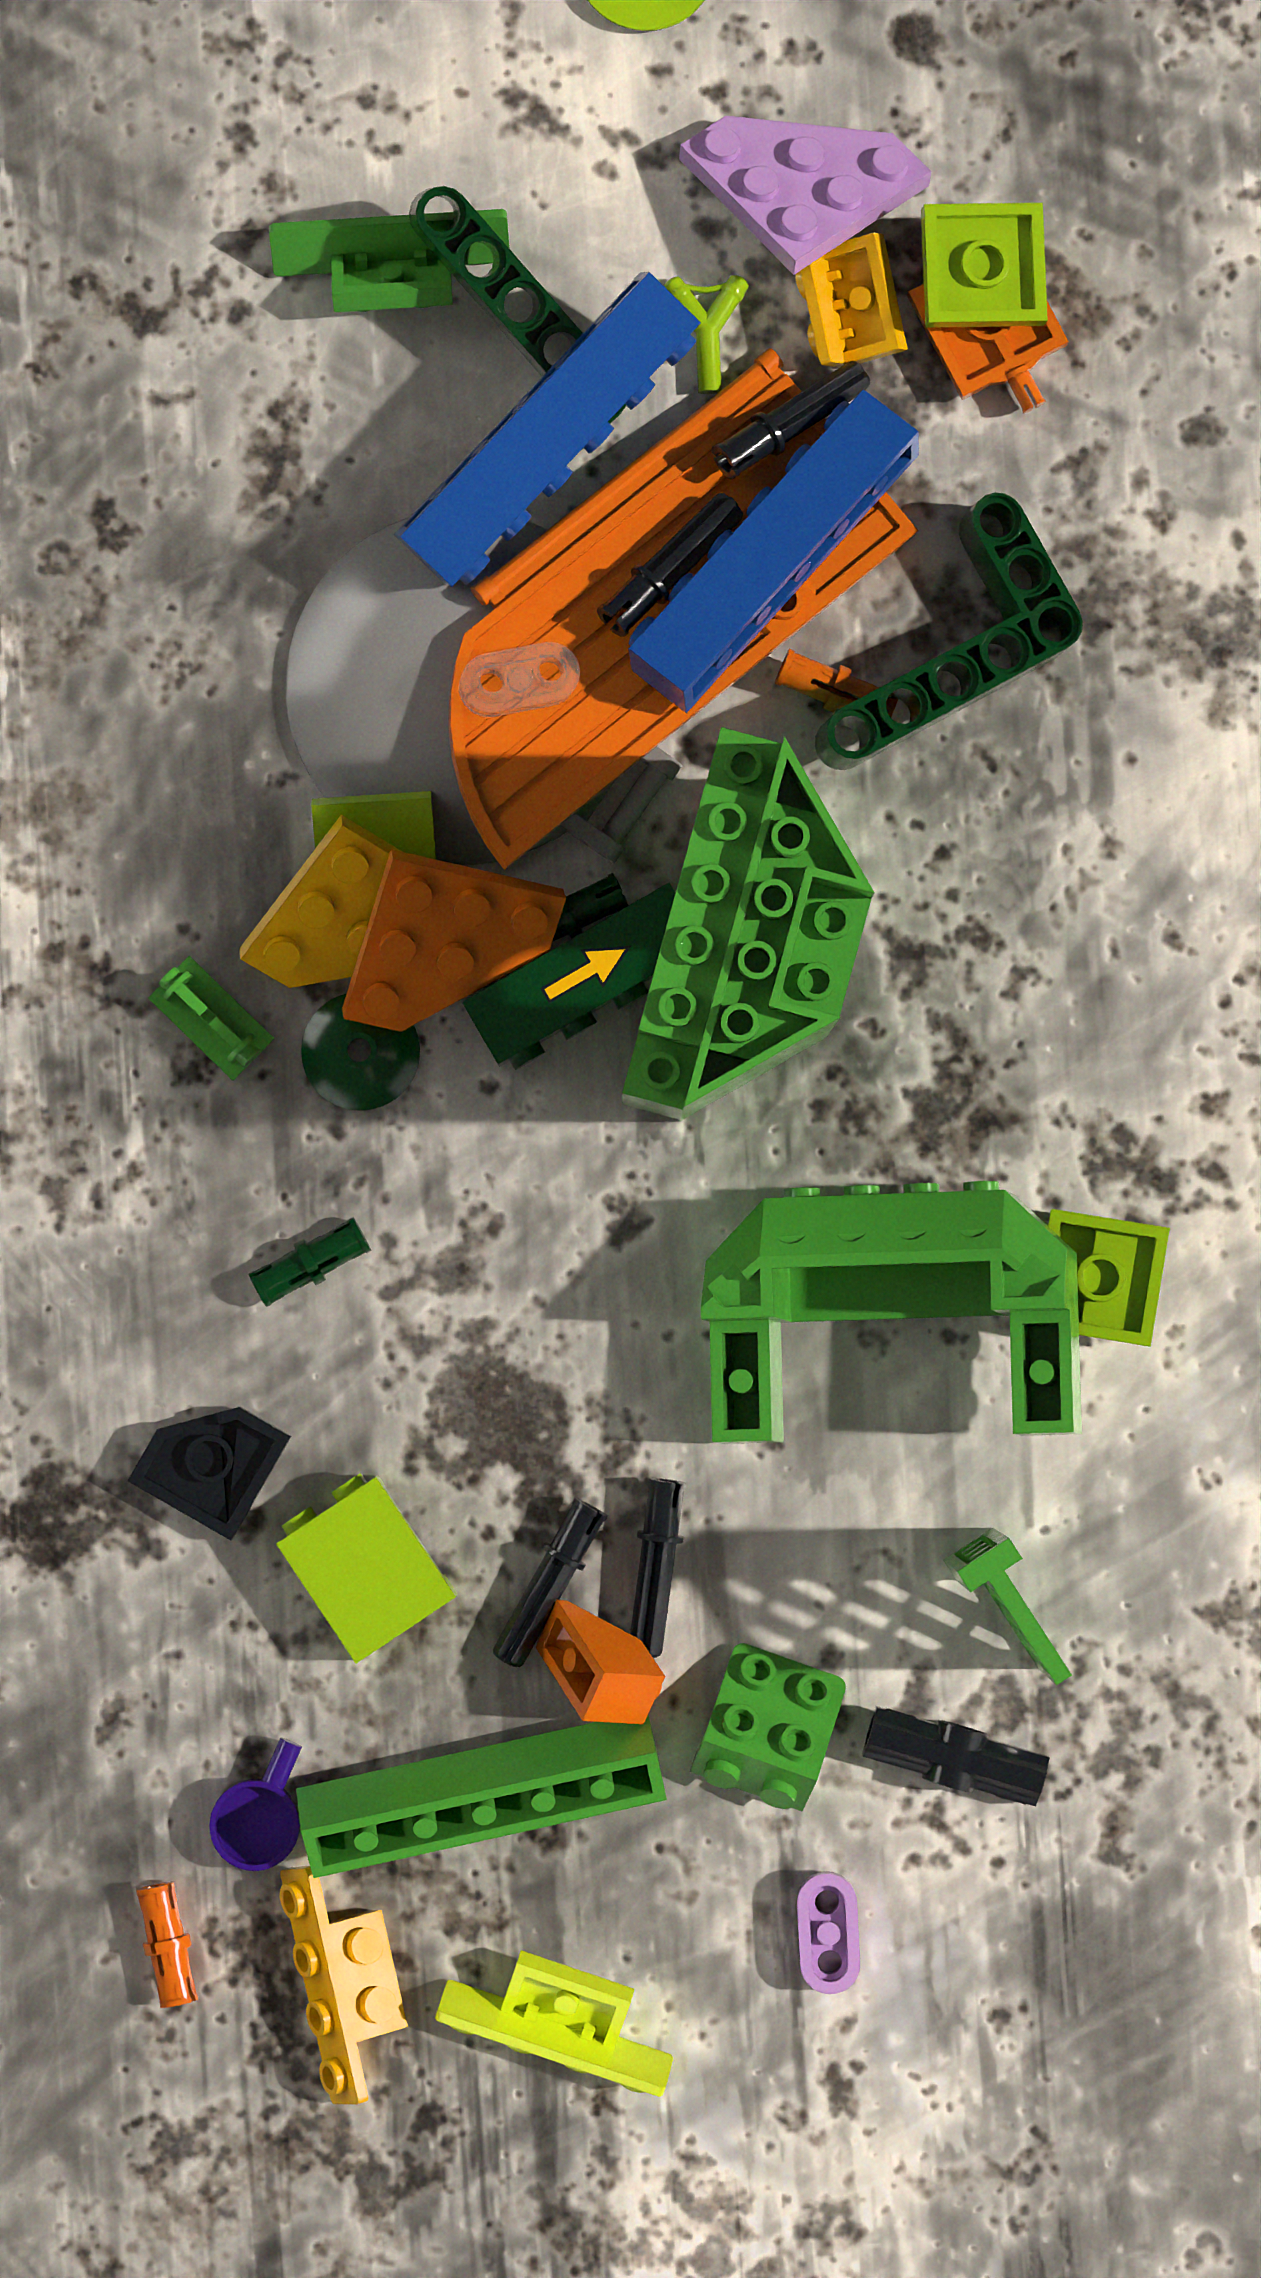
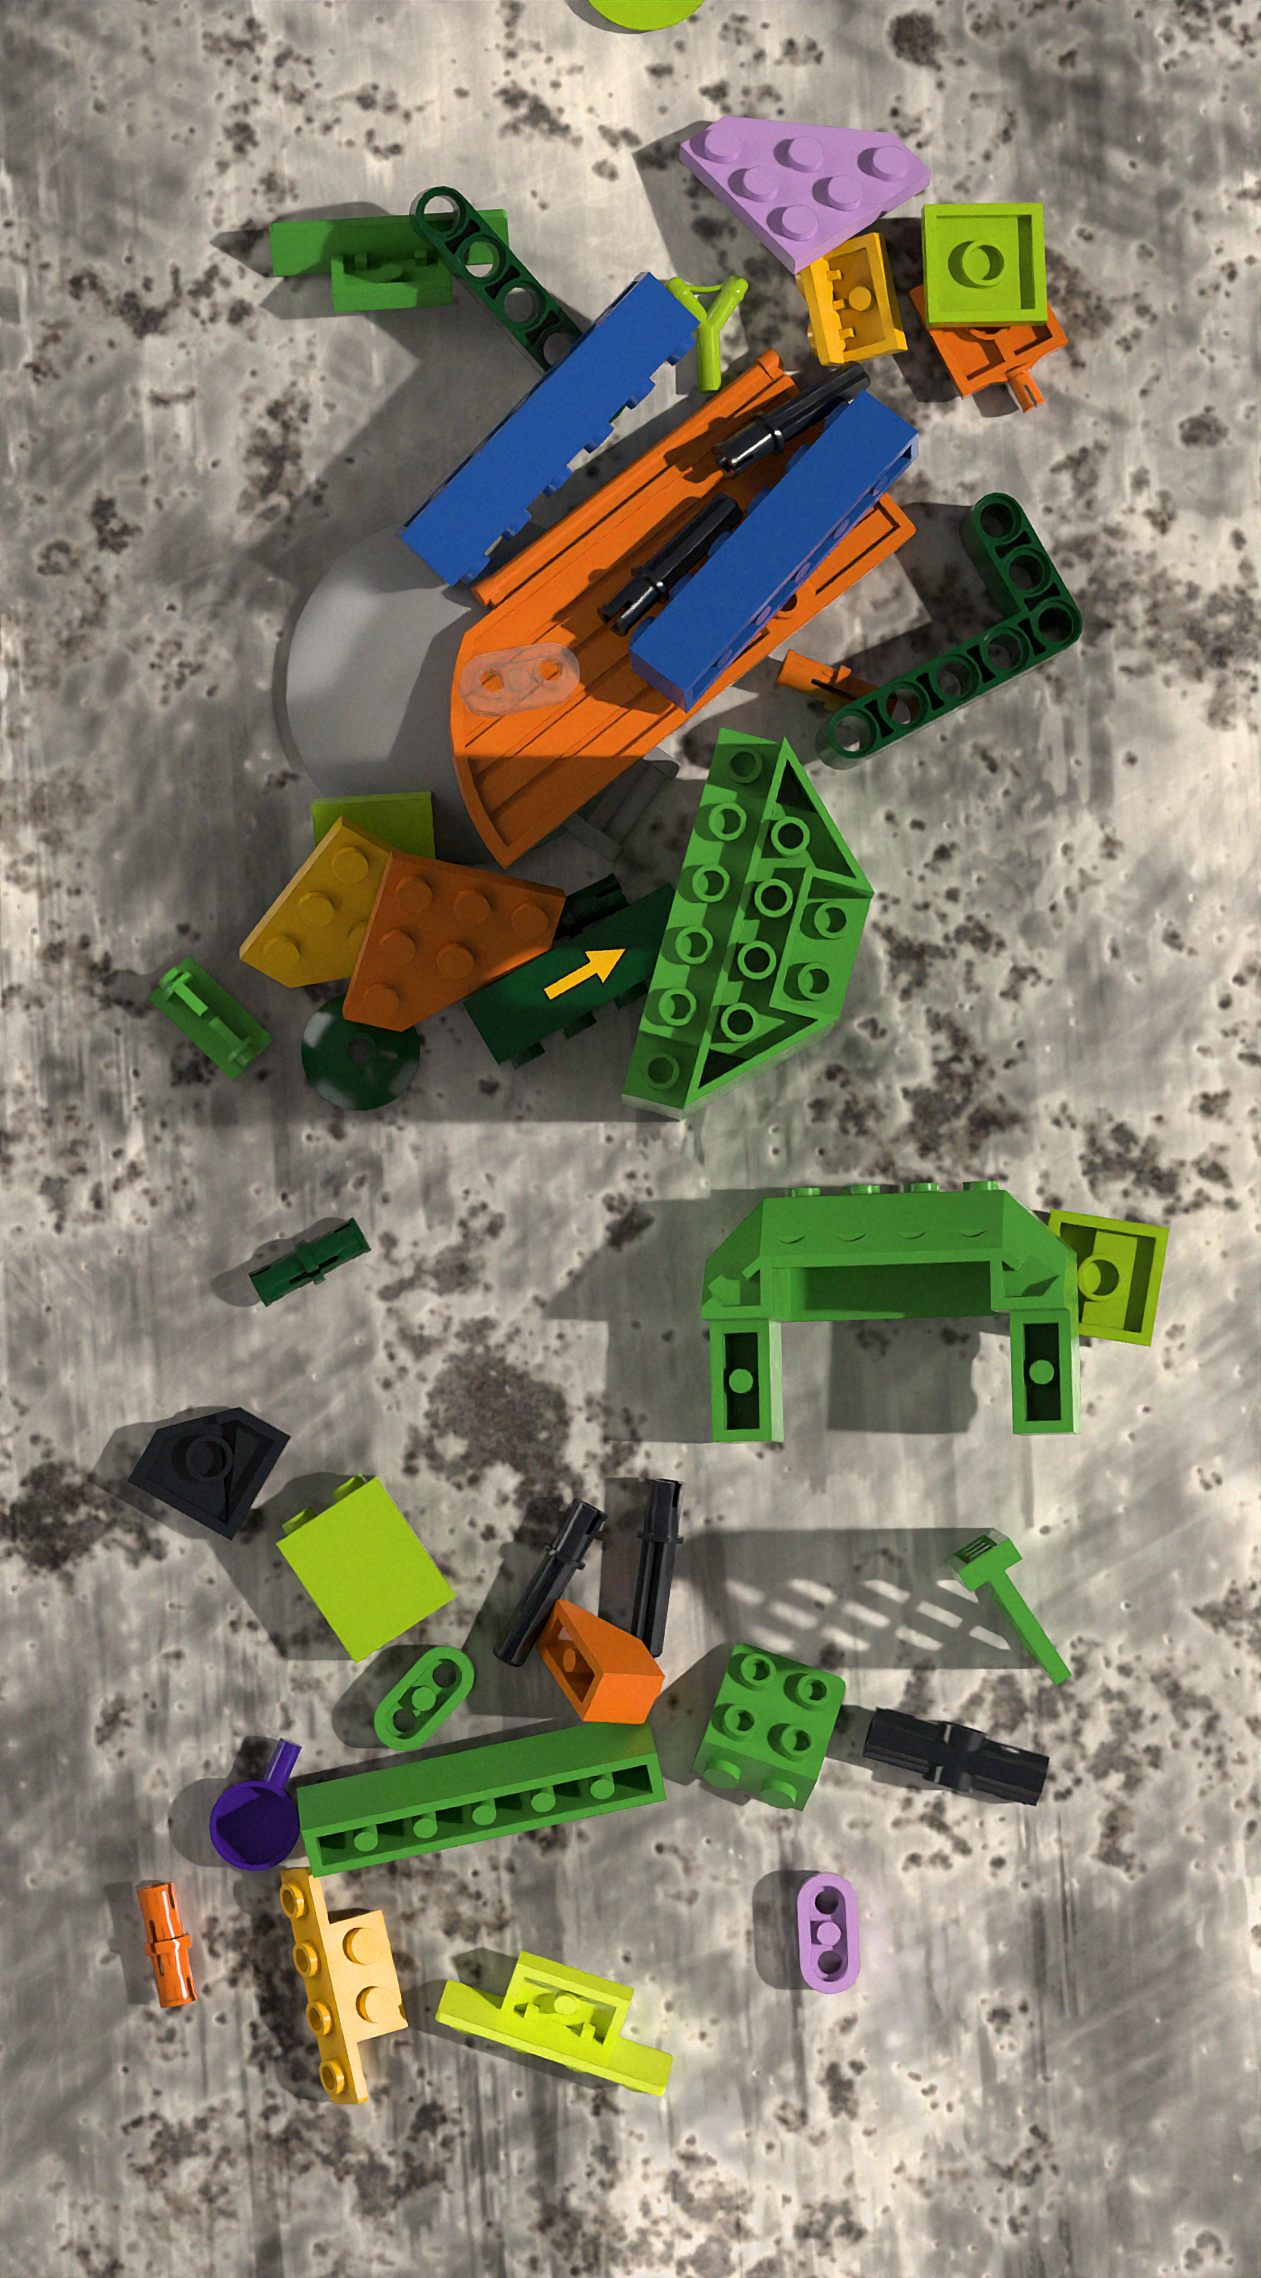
none -> bright green plate [374,1645,475,1751]

